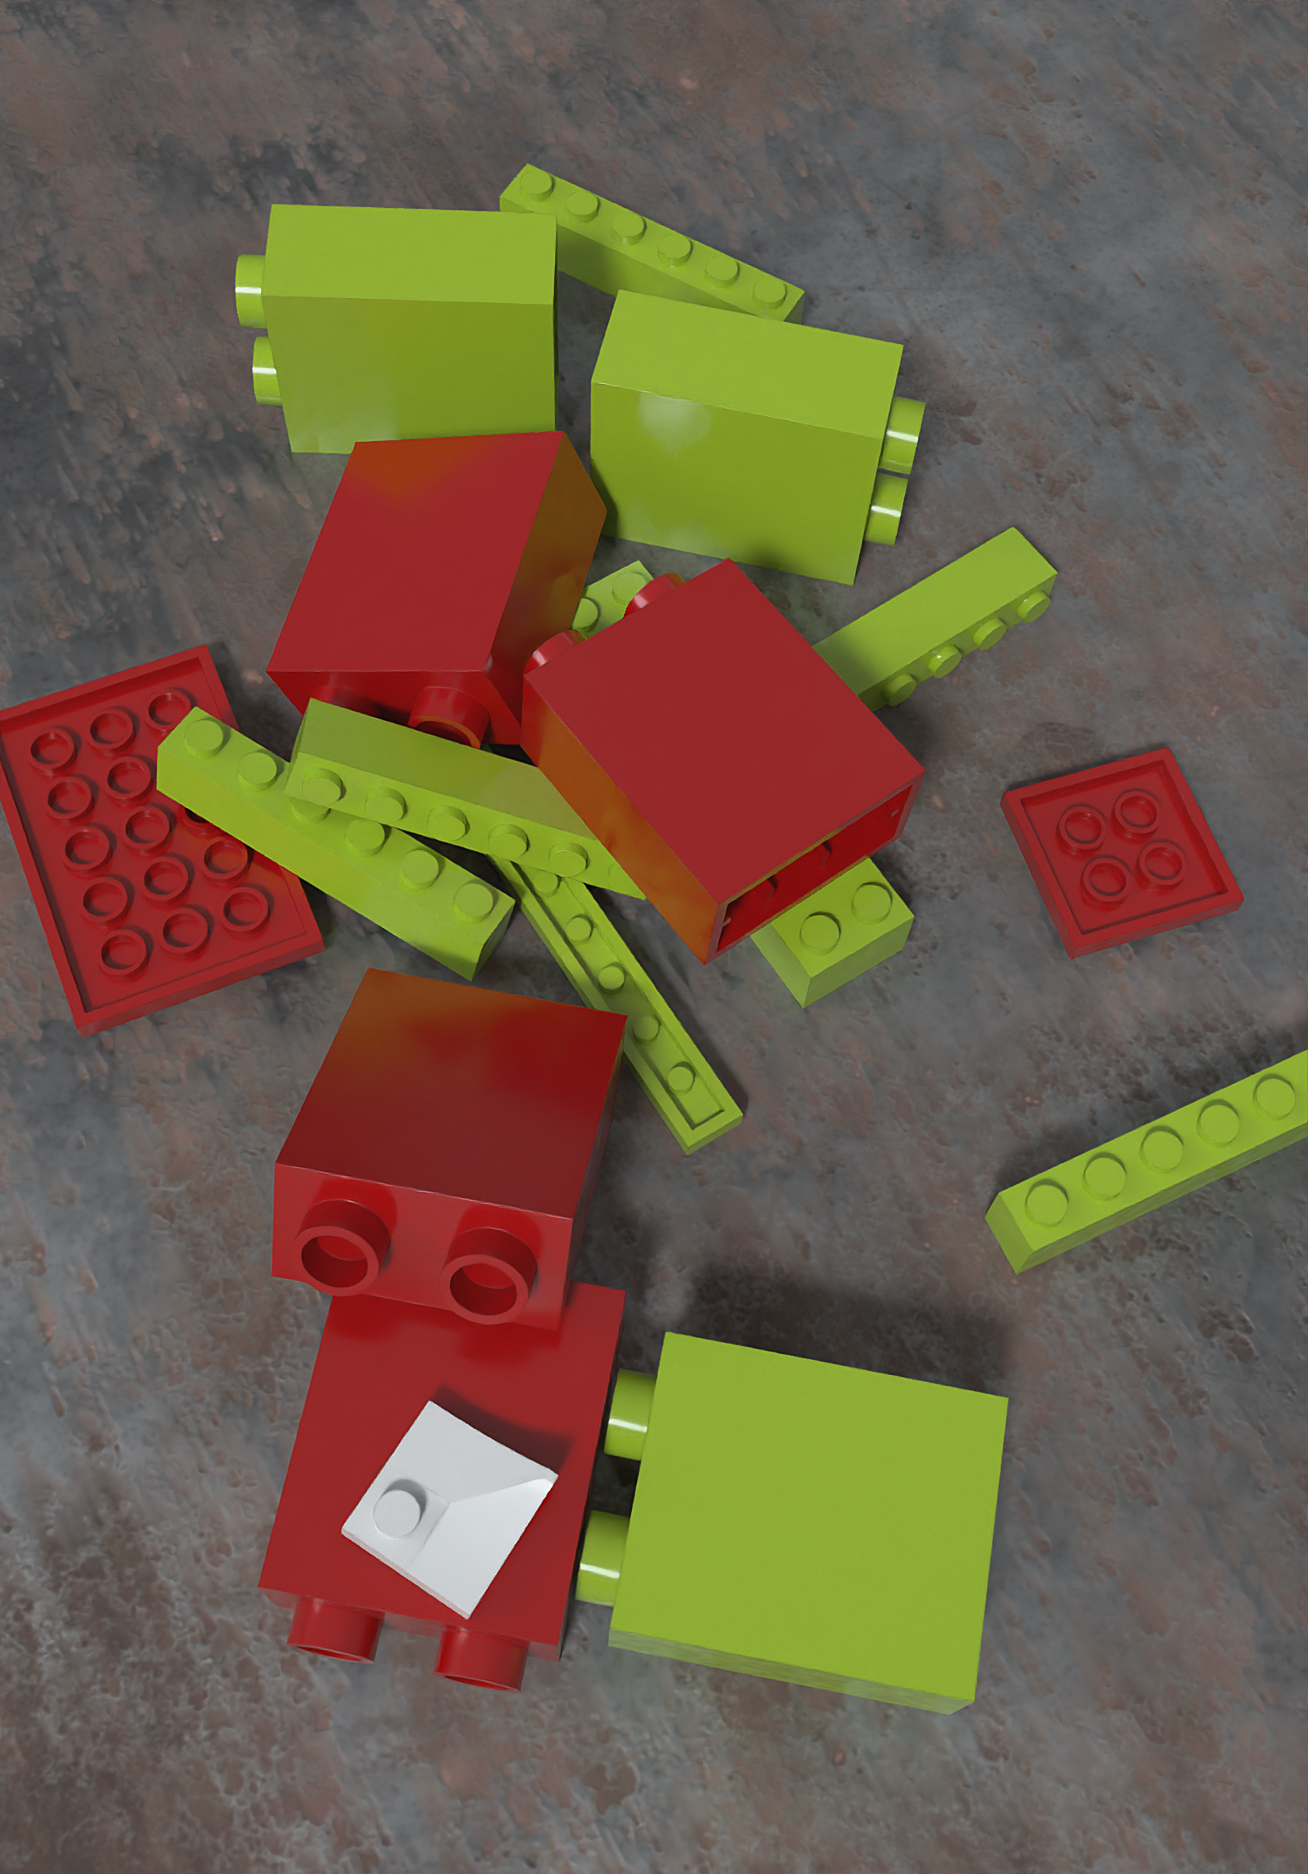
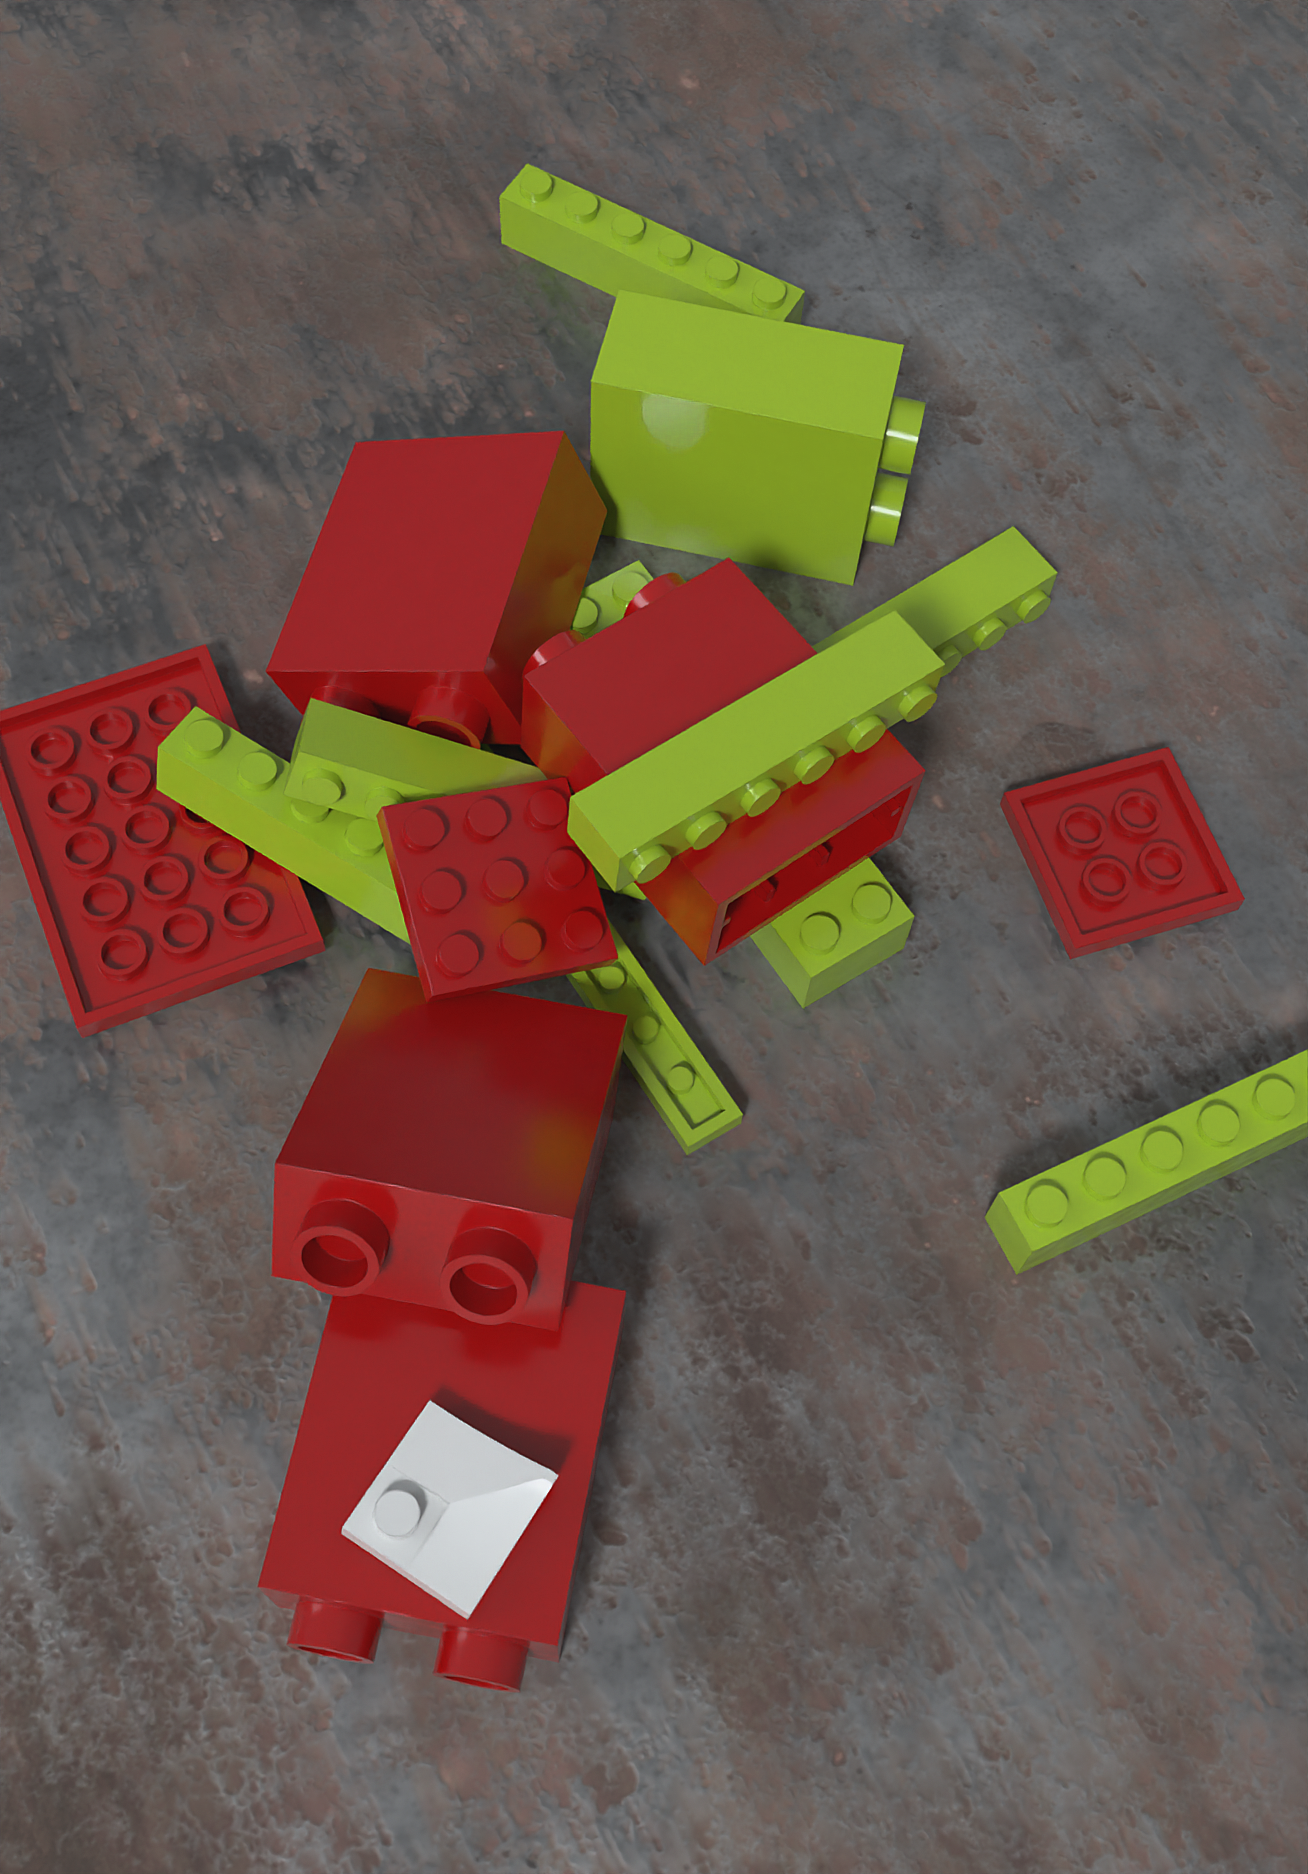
lime brick [235,204,559,454] -> none
lime brick [575,1331,1009,1715] -> none
none -> red plate [376,777,619,1003]
none -> lime brick [567,609,945,893]

